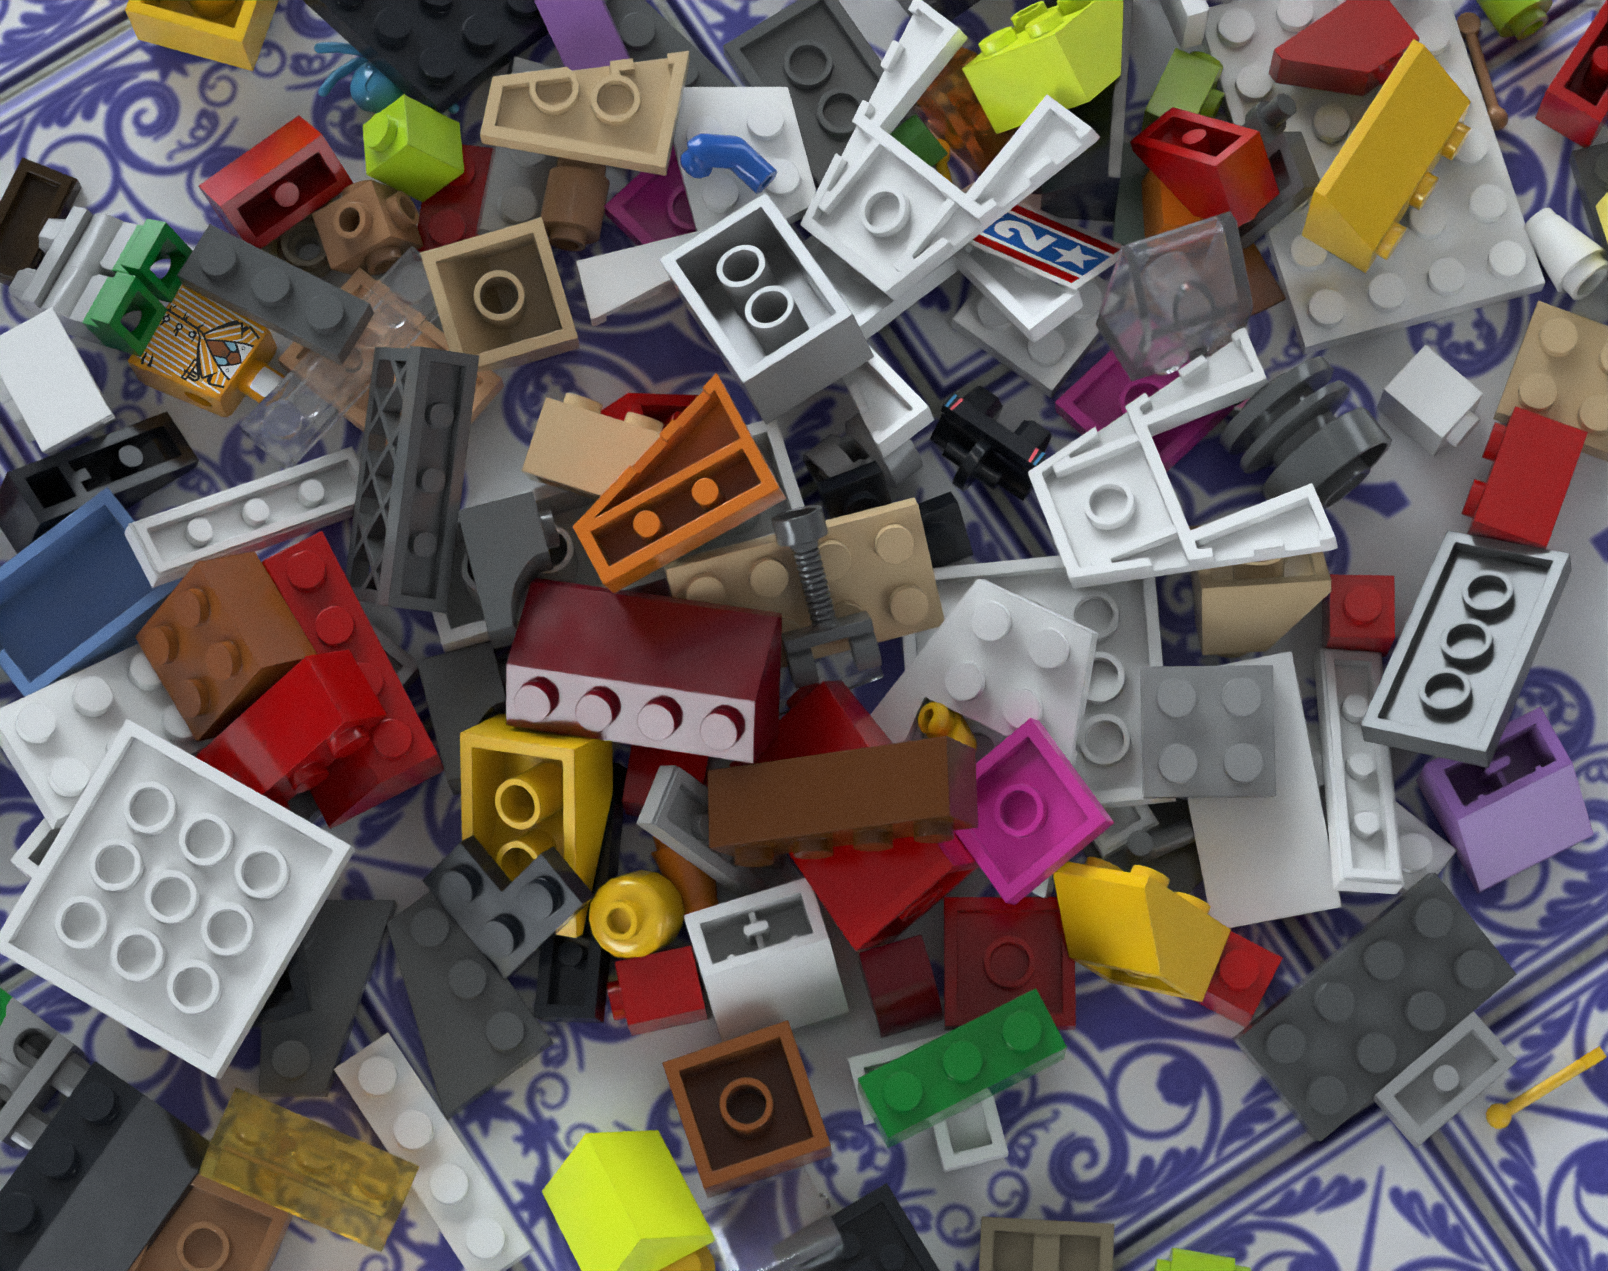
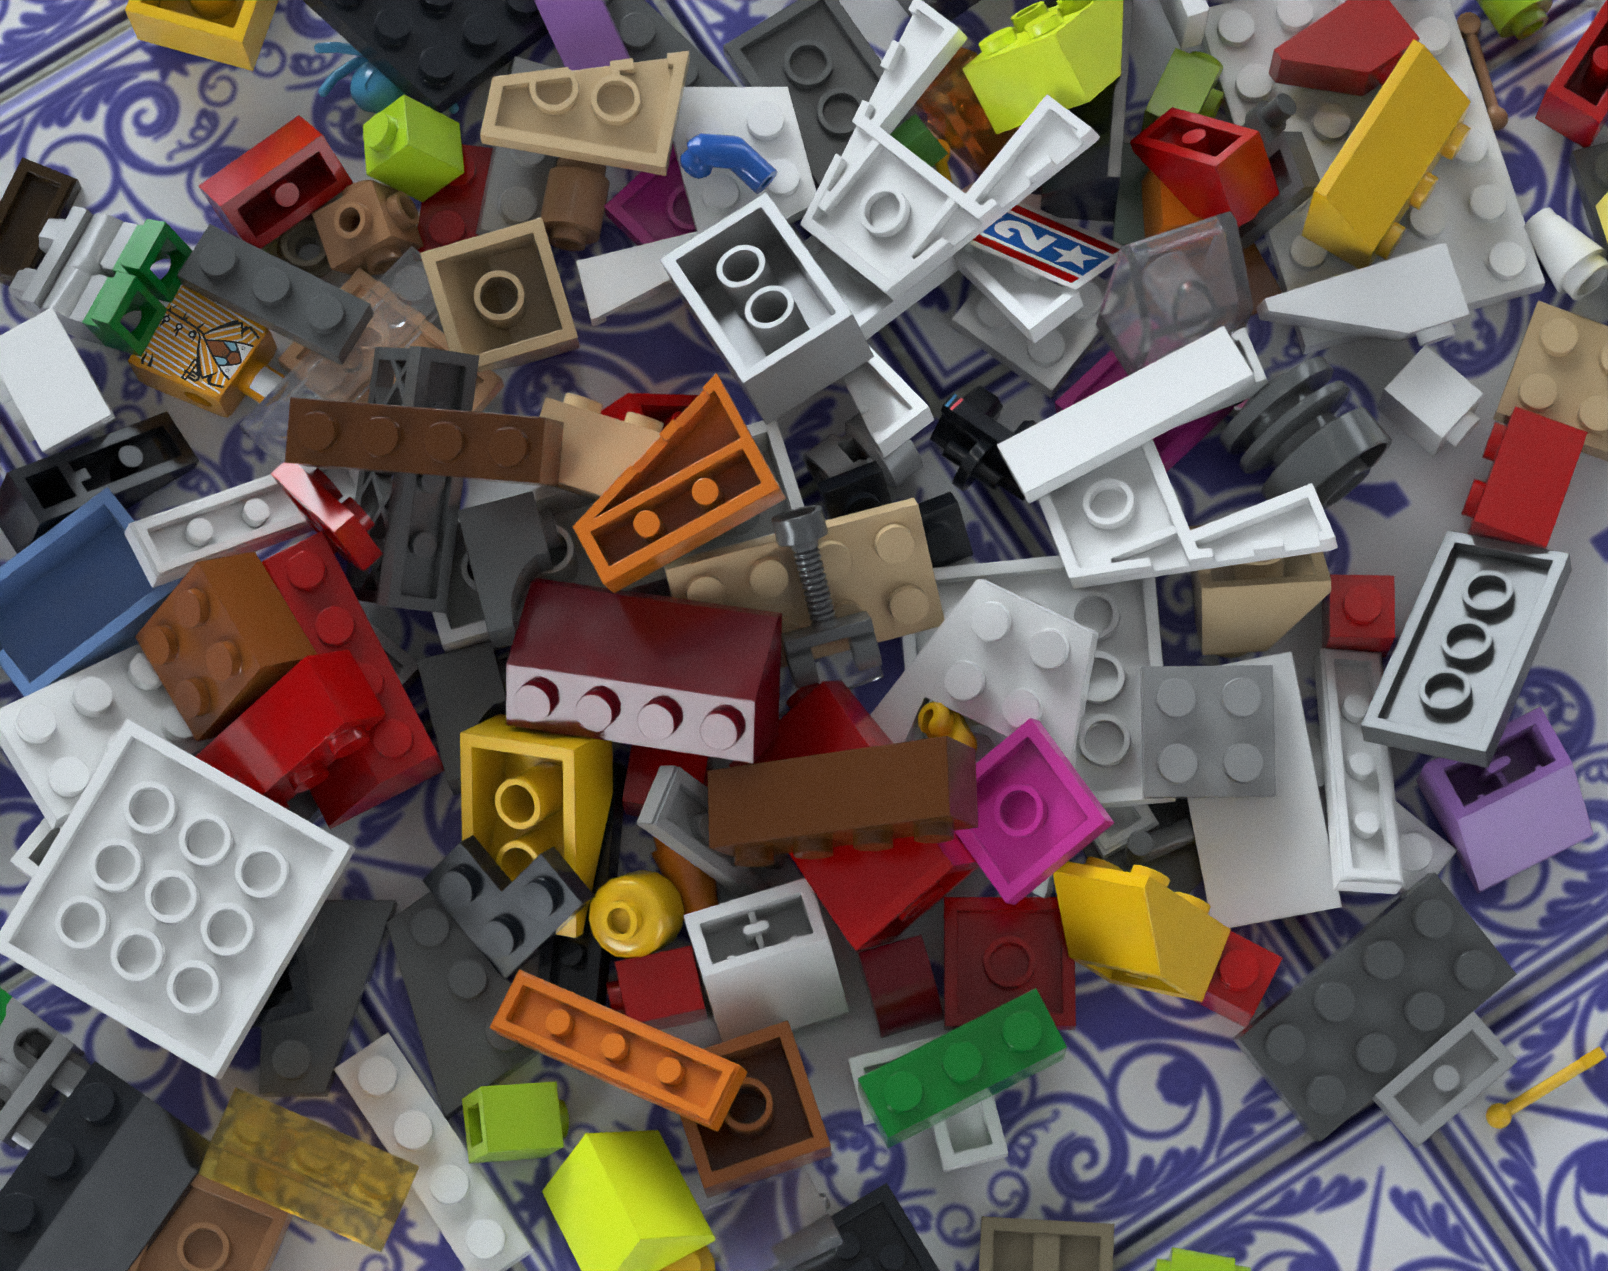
none -> red wing [270,461,383,571]
none -> reddish brown arch [285,397,564,487]
none -> lime brick [462,1081,569,1164]
none -> orange tile [489,969,748,1132]
none -> white tile [997,326,1256,504]
none -> white slope [1256,242,1470,346]

